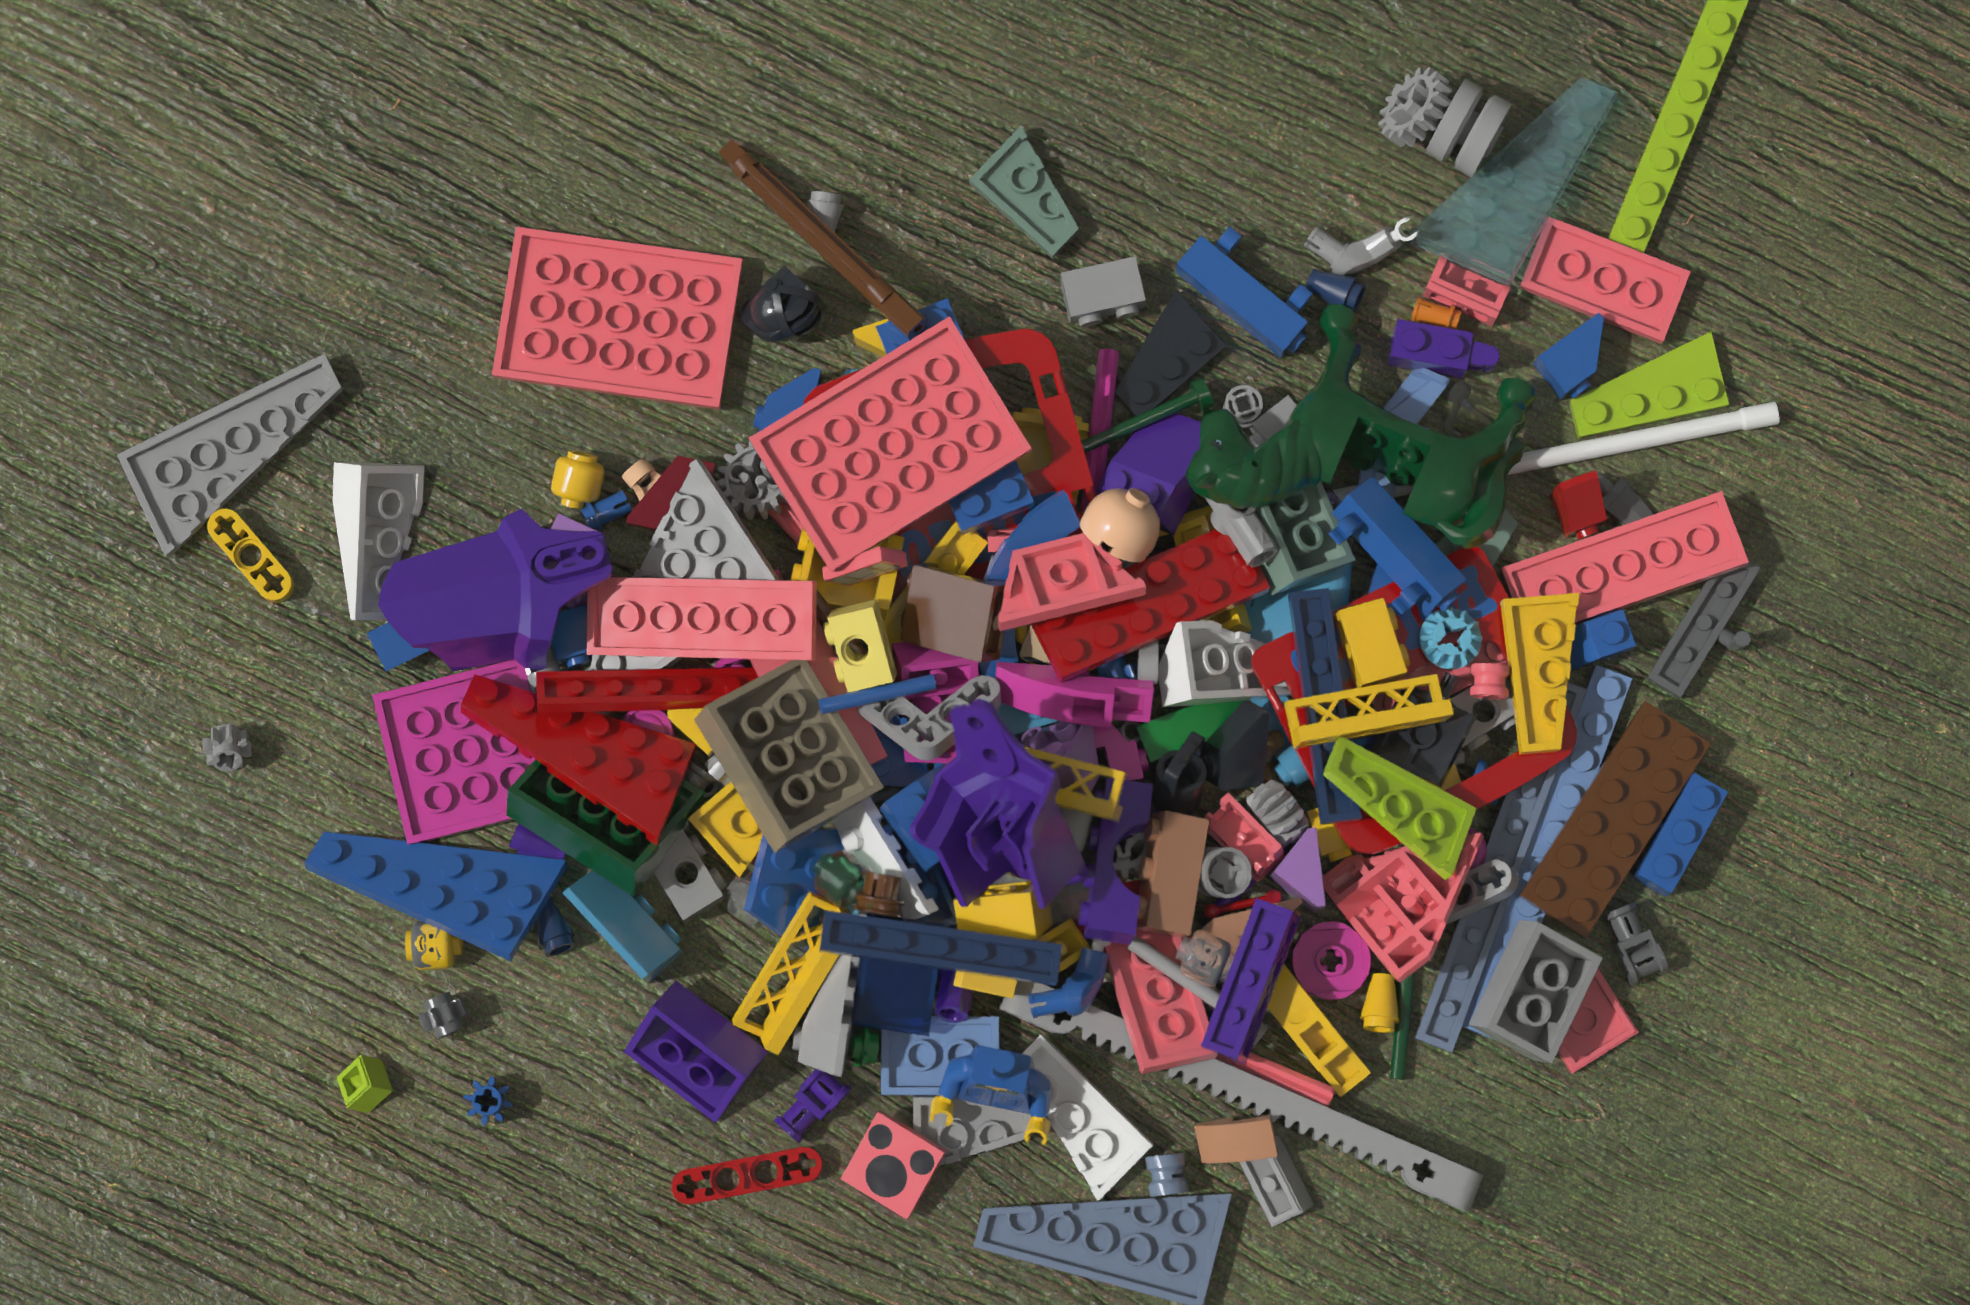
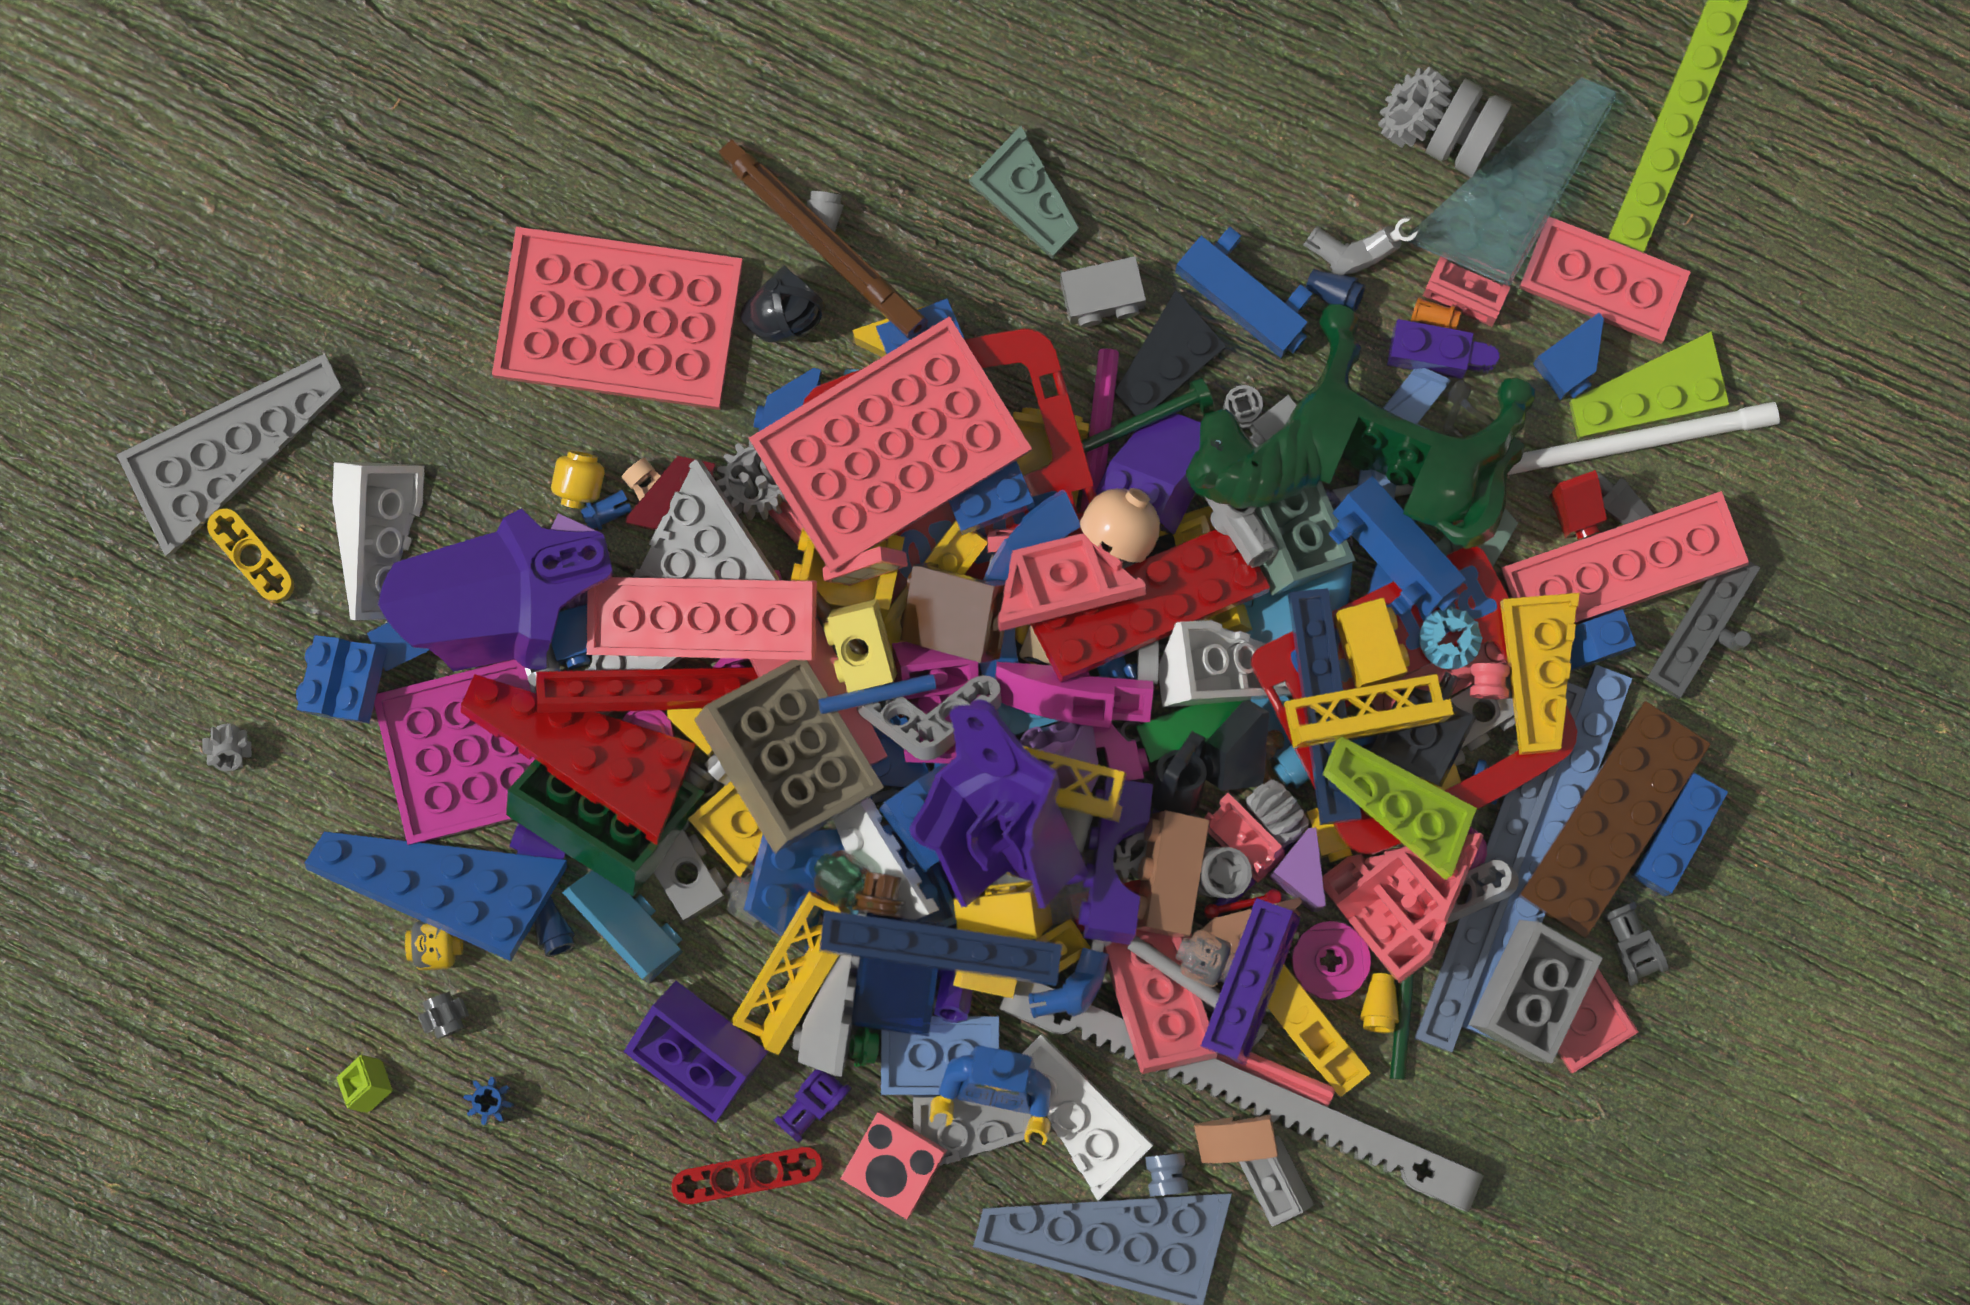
none -> blue plate [296,635,387,724]

